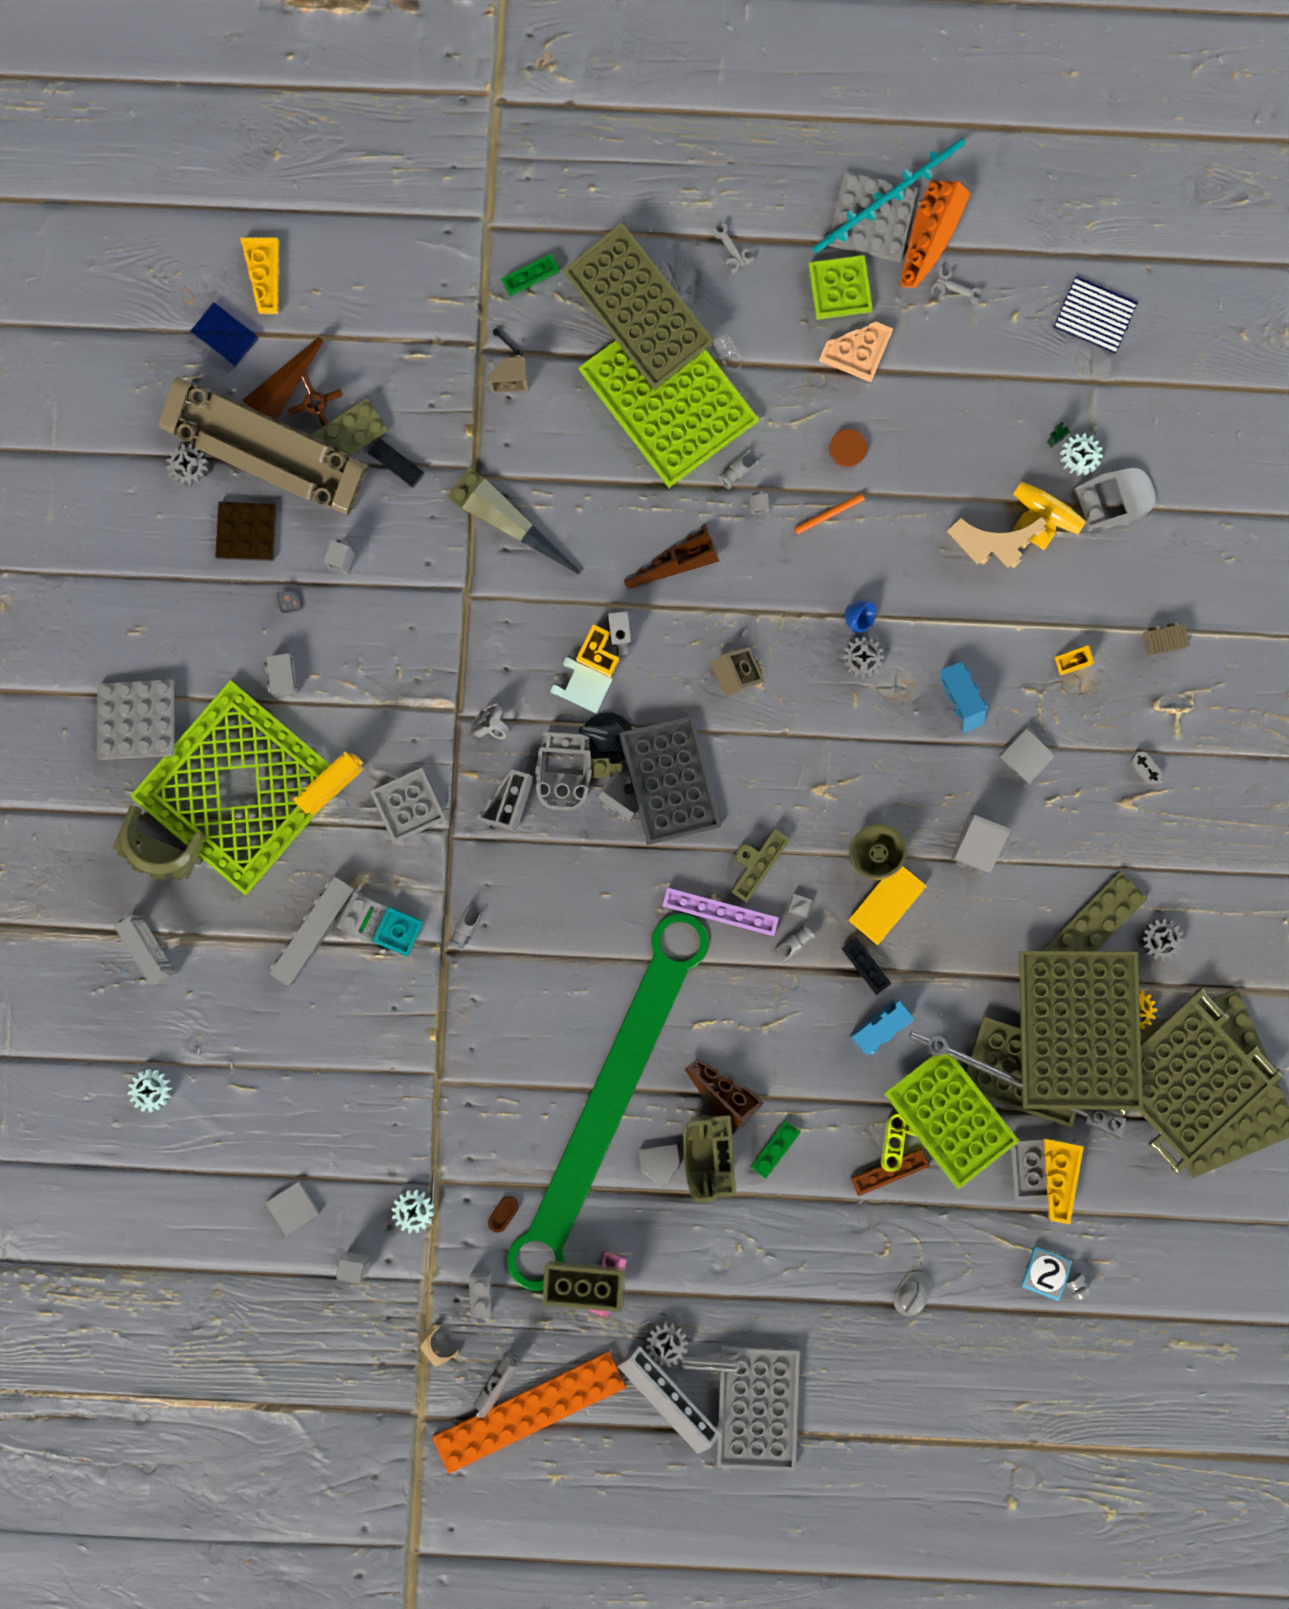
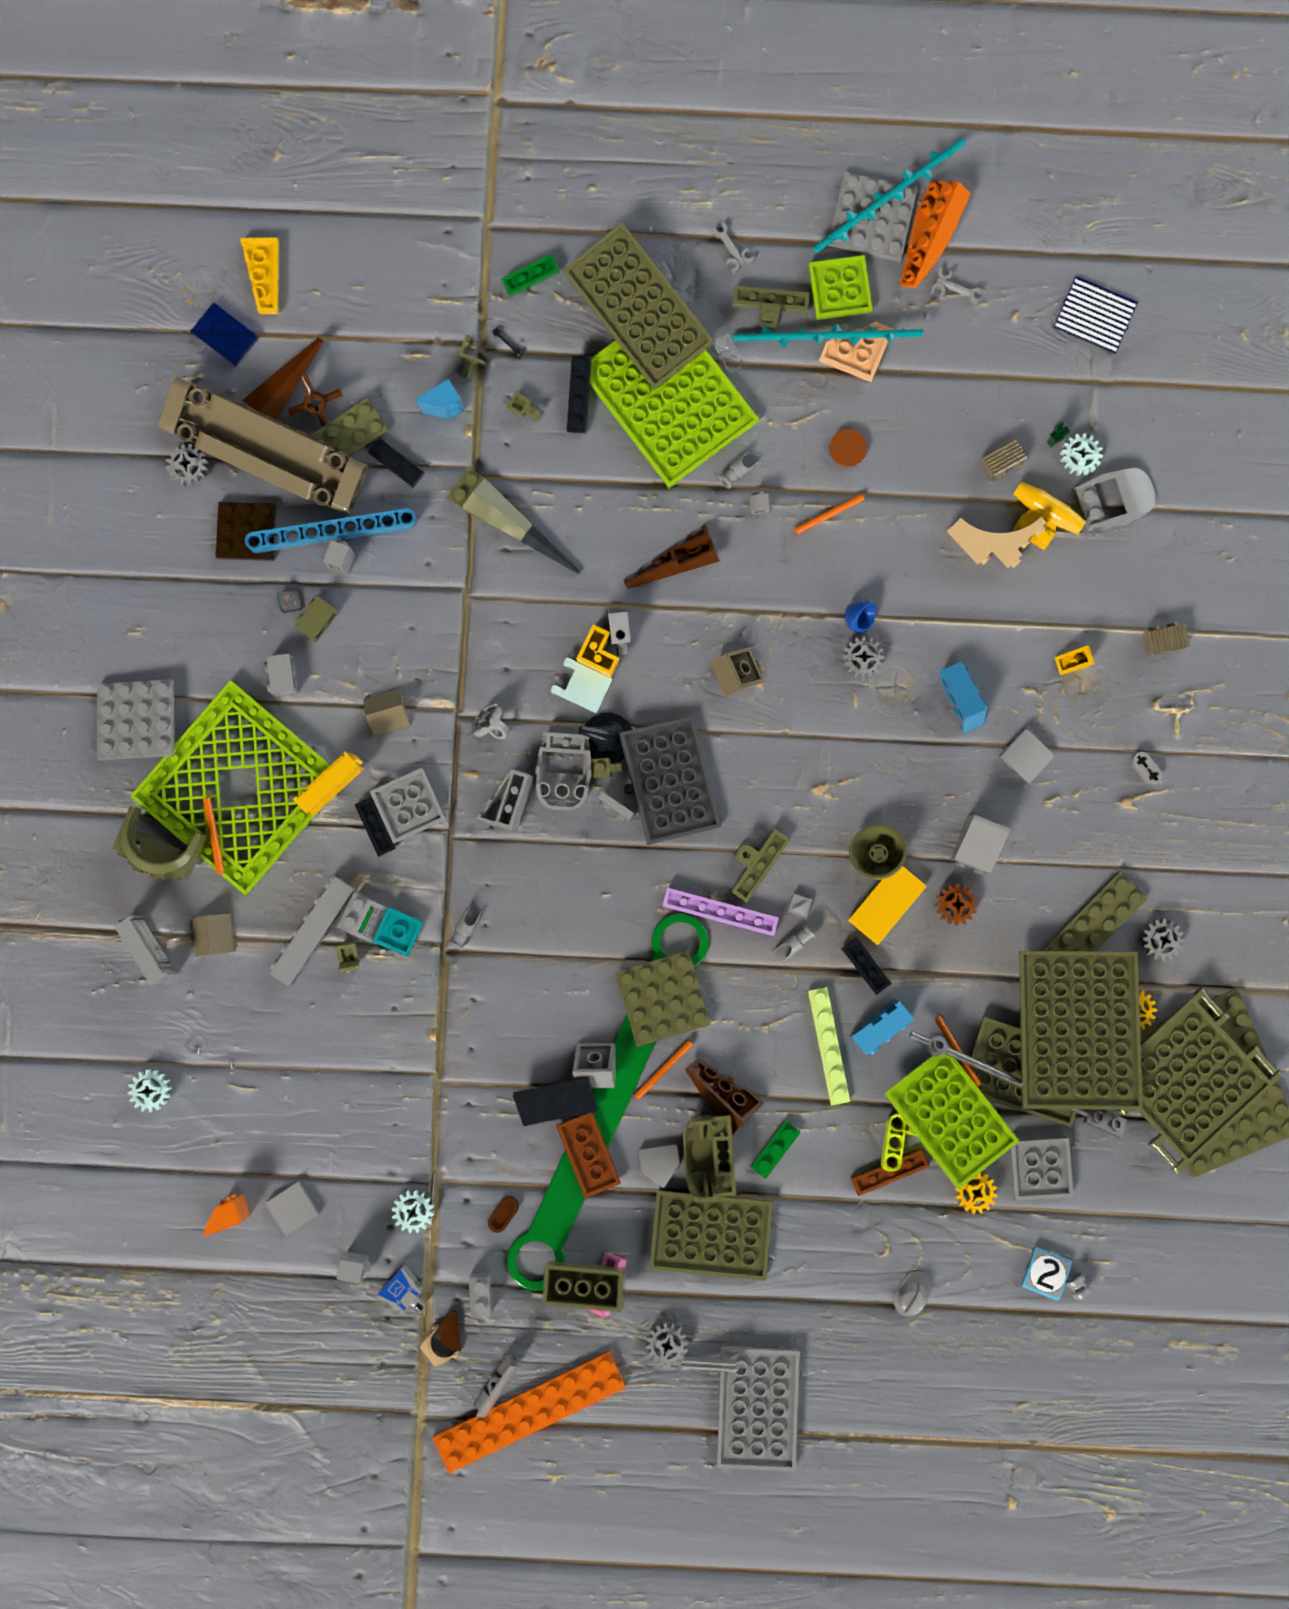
dark tan slope [487,355,528,393] -> none
light grey brick [617,1346,720,1454] -> none
yellow wing [1043,1138,1084,1224] -> none
none -> dark tan slope [192,914,235,956]
none -> orange bar [203,798,225,875]
none -> orange slope [203,1193,250,1237]
none -> dark azure beam [245,508,416,553]
none -> olive brick [295,596,339,642]
none -> olive bracket [336,940,360,973]
none -> black plate [354,797,396,857]
none -> dark tan slope [363,689,411,736]
none -> torso [377,1264,426,1313]
none -> dark azure slope [416,379,464,419]
none -> reddish brown tile [438,1310,461,1351]
none -> olive bracket [459,334,486,381]
none -> olive plate [506,391,542,422]
none -> black tile [513,1077,599,1126]
none -> dark orange tile [556,1112,621,1198]
none -> black plate [566,355,592,434]
none -> light grey slope [573,1043,616,1088]
none -> olive plate [615,950,711,1047]
none -> orange bar [634,1040,693,1100]
none -> olive plate [649,1190,773,1281]
none -> olive plate [733,286,810,329]
none -> teal plant [733,325,923,347]
none -> yellowish green plate [808,987,850,1106]
none -> dark orange gear [935,884,978,925]
none -> orange bar [935,1016,981,1086]
none -> yellow gear [954,1172,998,1214]
none -> dark tan brick [980,439,1027,480]

